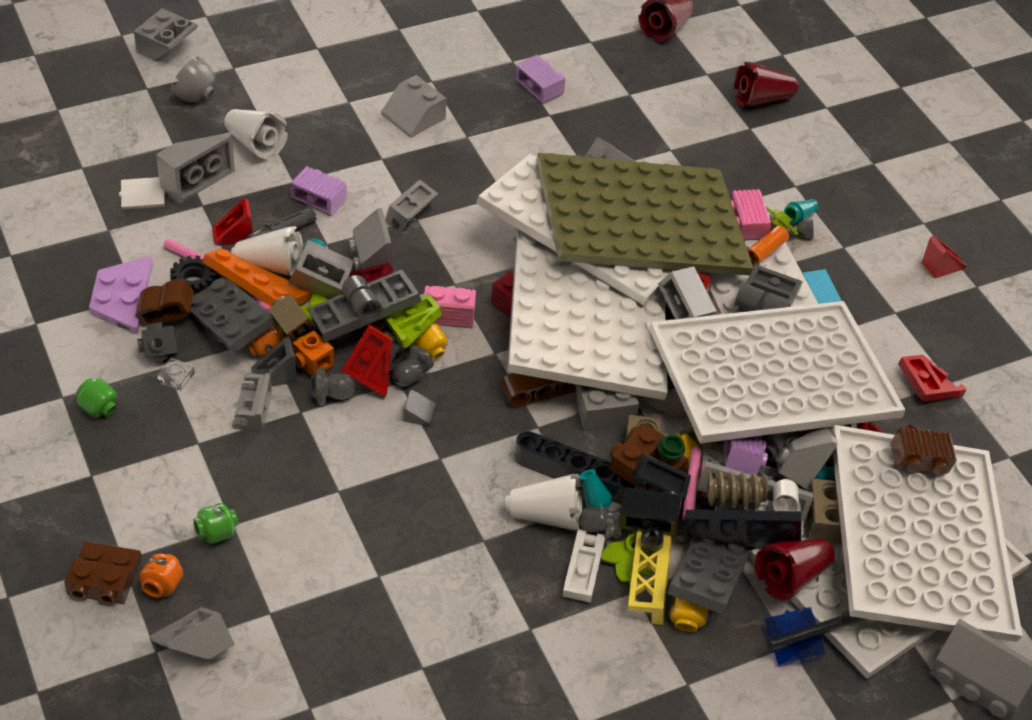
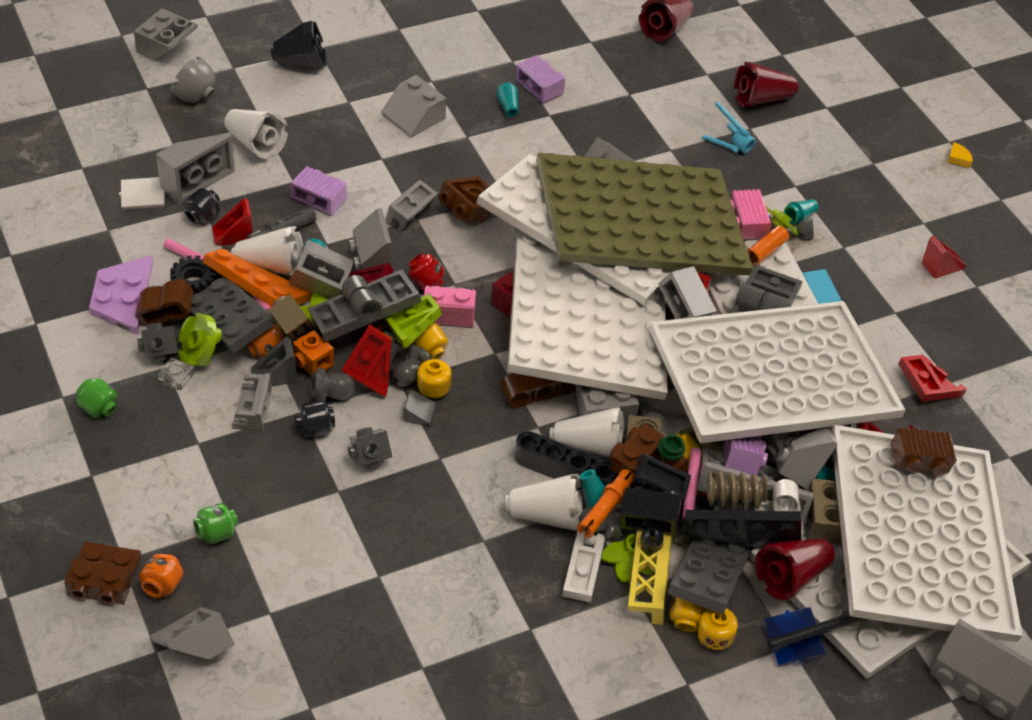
none -> lime plate [178,313,222,367]
none -> black head [184,188,221,225]
none -> black cone [270,20,327,68]
none -> black head [295,401,335,438]
none -> dark grey brick [347,427,393,469]
none -> red head [408,253,445,291]
none -> yellow head [417,359,452,398]
none -> reddish brown plate [438,176,491,224]
none -> teal cone [496,83,519,117]
none -> white cone [550,408,625,461]
none -> orange pin [577,469,635,538]
none -> yellow head [697,608,738,650]
none -> medium azure plant [702,101,756,154]
none -> yellow tile [948,142,973,168]

